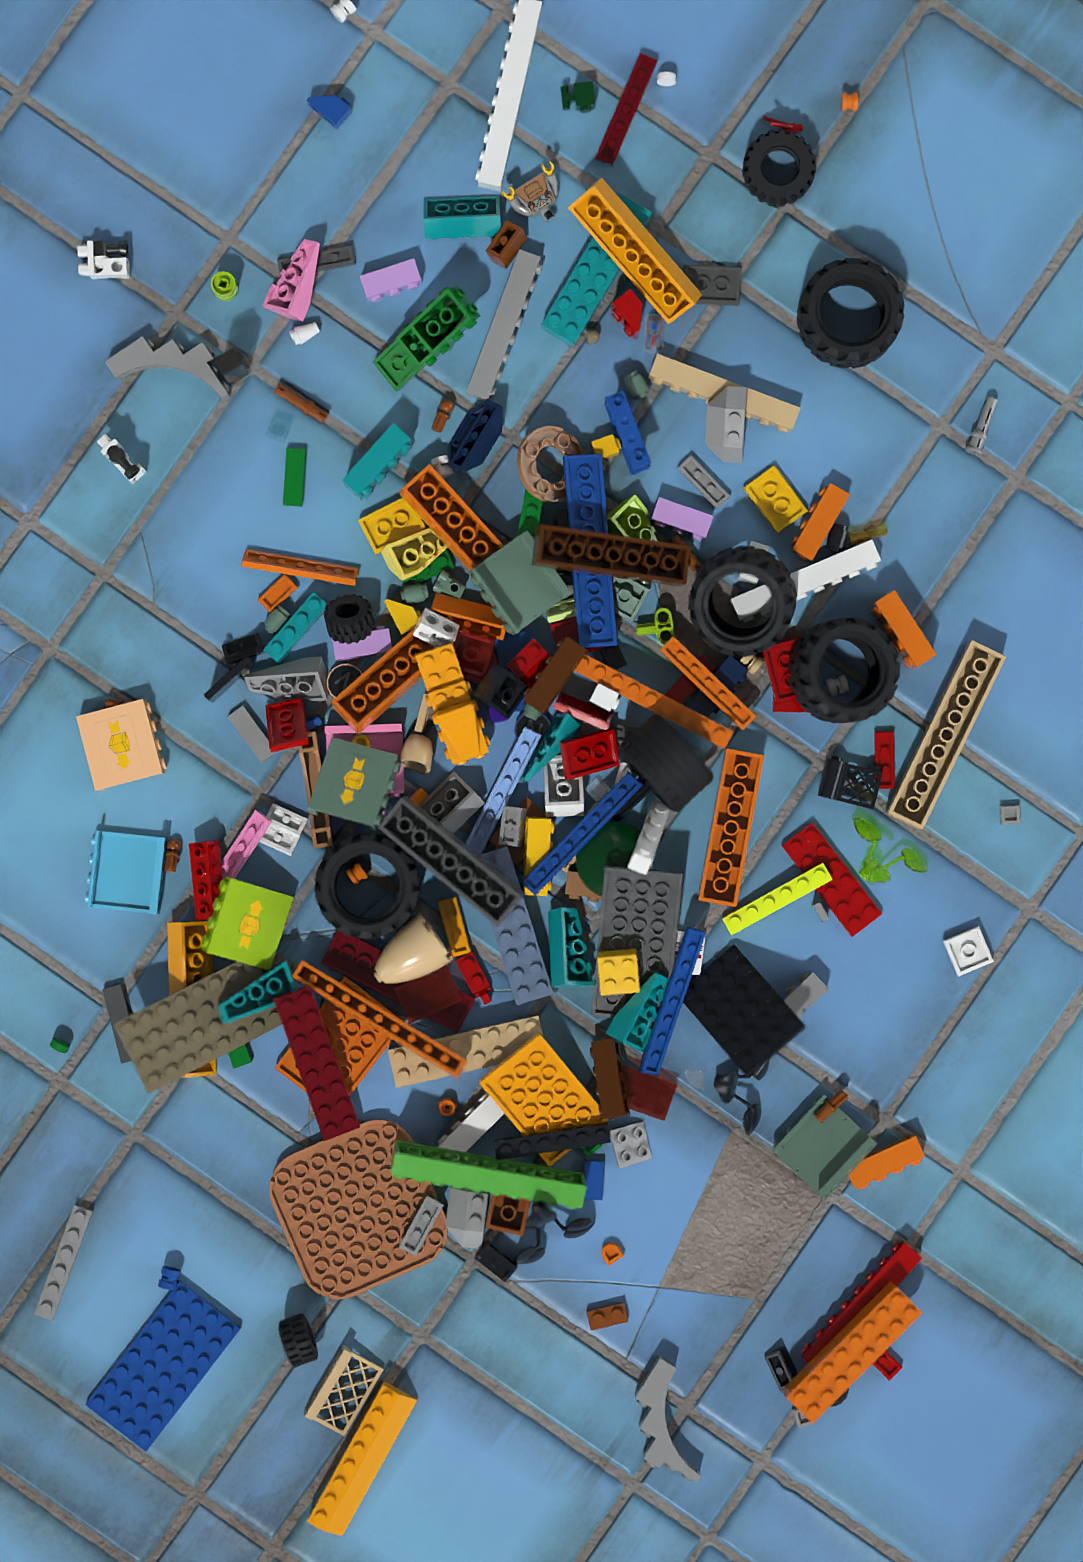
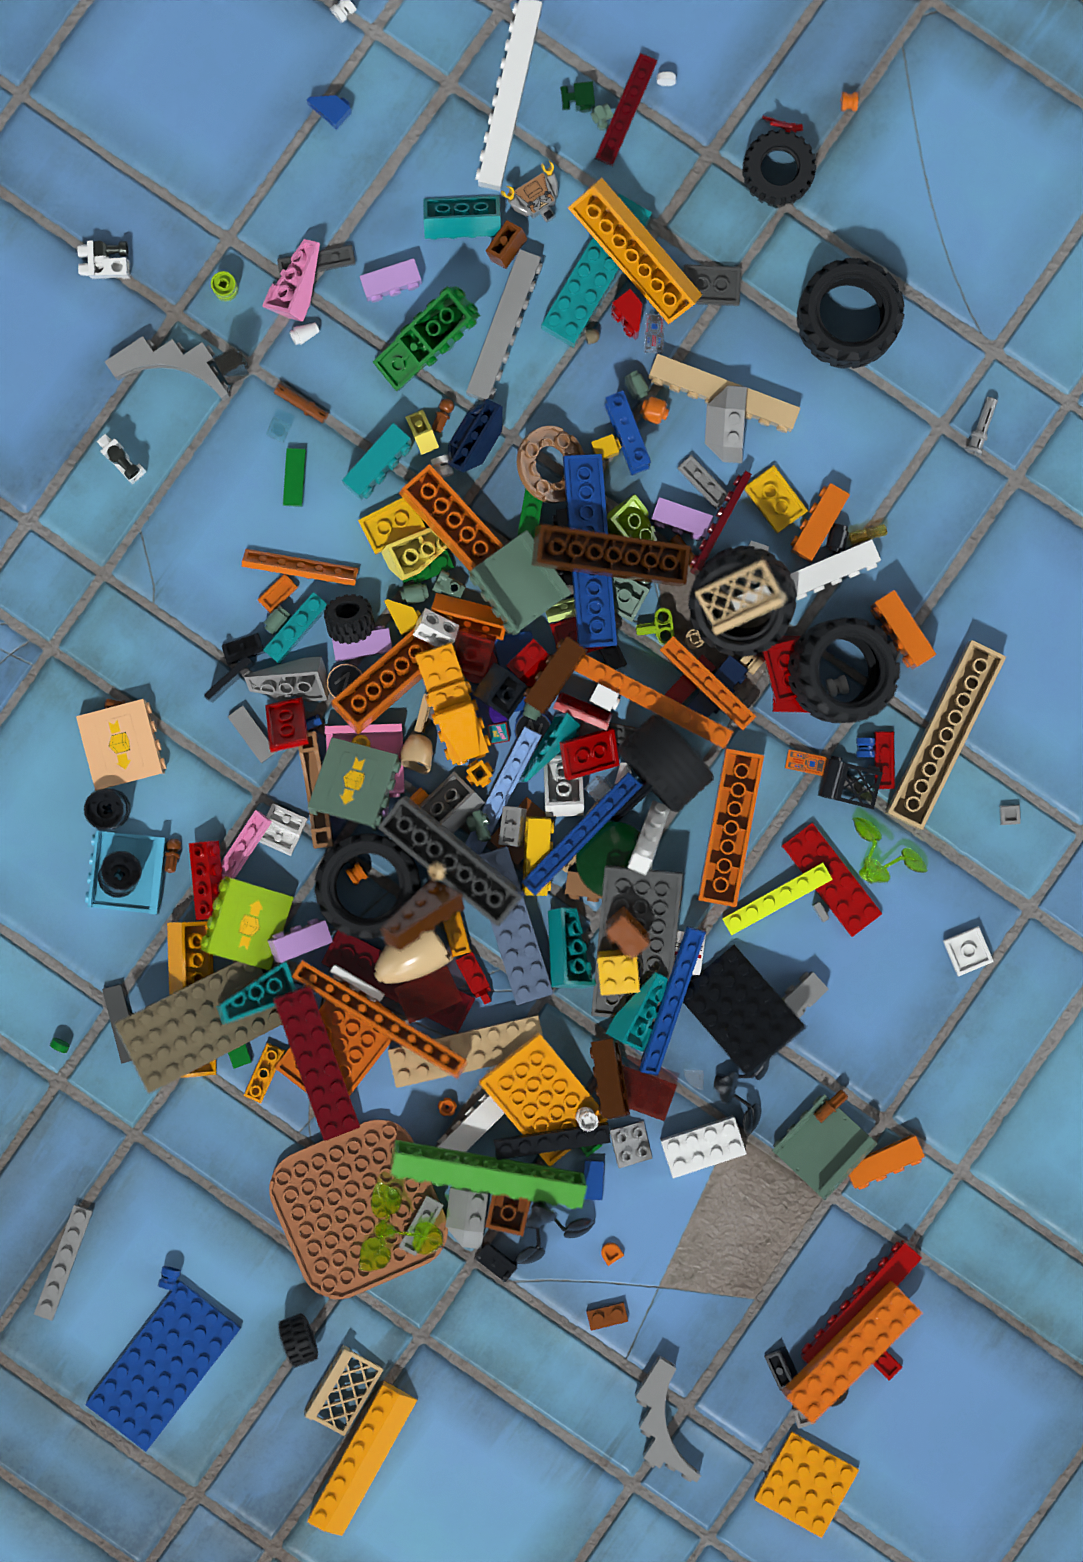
none -> black wheel [84,789,131,829]
none -> black wheel [98,851,142,898]
none -> light orange tile [244,1043,285,1103]
none -> lavender brick [268,918,333,963]
none -> white plate [330,964,385,1002]
none -> clear neon green plant [359,1182,444,1271]
none -> reddish brown wedge [381,878,465,951]
none -> light yellow slope [405,410,439,455]
none -> tan plate [428,862,446,880]
none -> light orange brick [465,759,494,788]
none -> sand green plate [467,810,492,842]
none -> tile [487,722,510,744]
none -> white wheel [576,1107,598,1131]
none -> sand green plate [590,103,613,131]
none -> dark orange brick [606,906,650,959]
none -> orange head [640,396,669,424]
none -> white brick [660,1115,746,1178]
none -> tan wheel [685,629,704,649]
none -> dark red plate [689,470,752,575]
none -> tan fence [695,559,787,635]
none -> light orange plate [754,1431,859,1538]
none -> orange tile [785,749,826,776]
none -> blue wheel [856,738,875,758]

